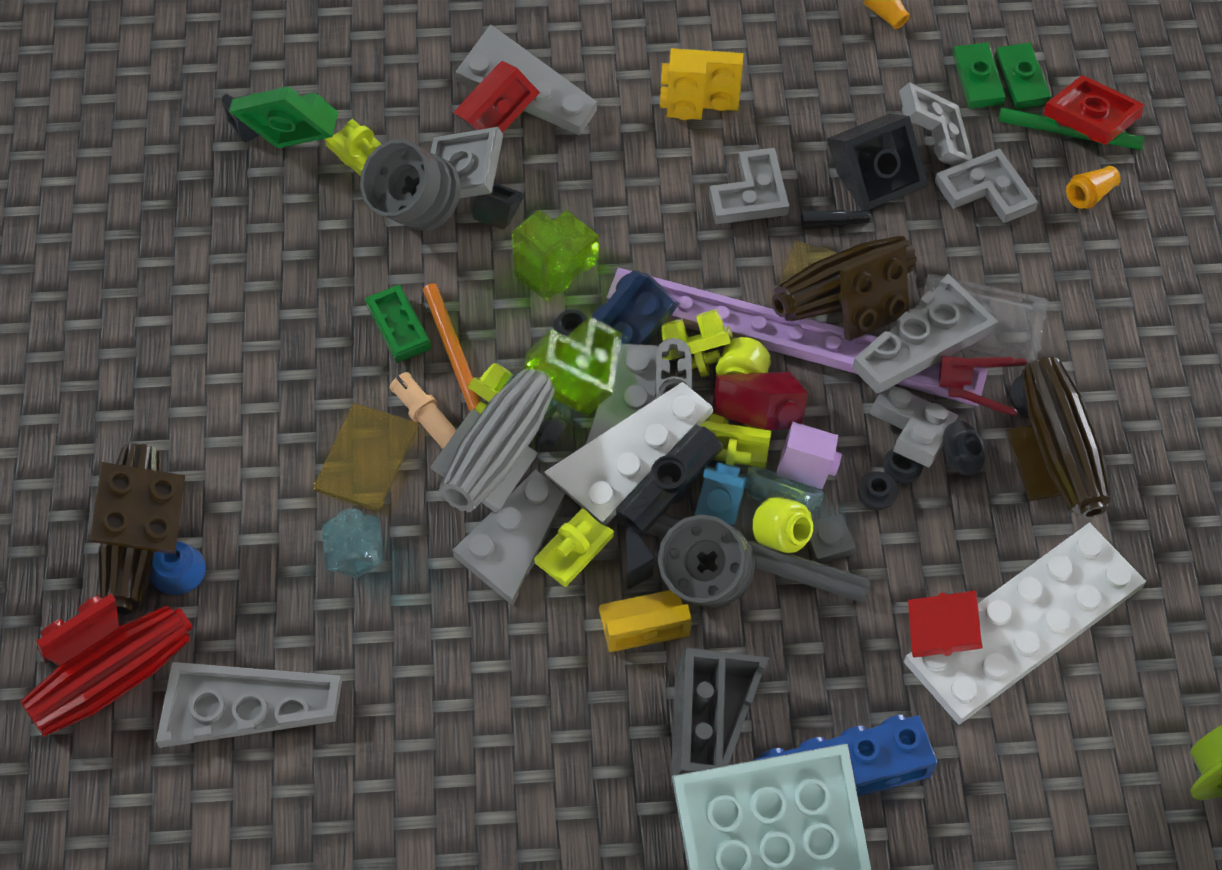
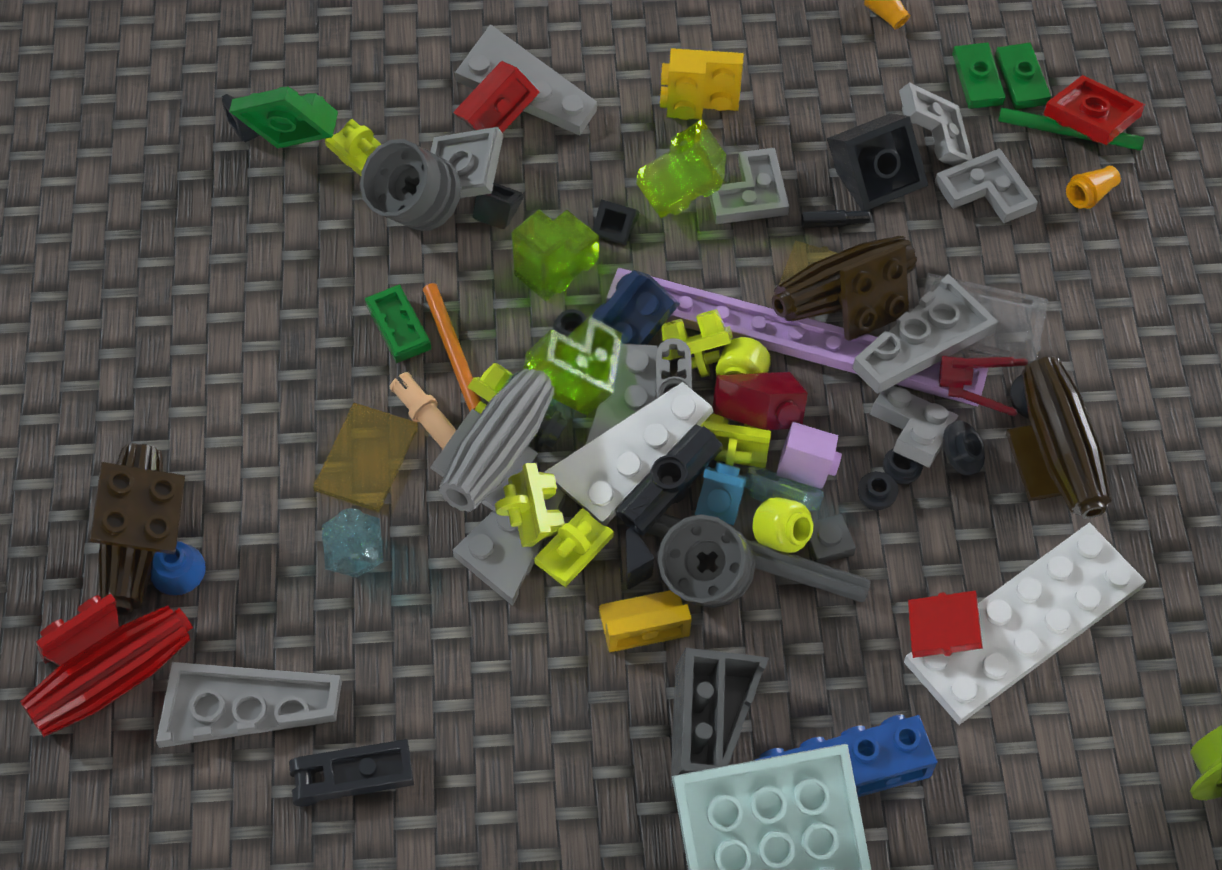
none -> black plate [289,739,414,807]
none -> neon yellow hips [494,463,565,547]
none -> black slope [591,199,640,246]
none -> clear neon green brick [636,119,726,218]

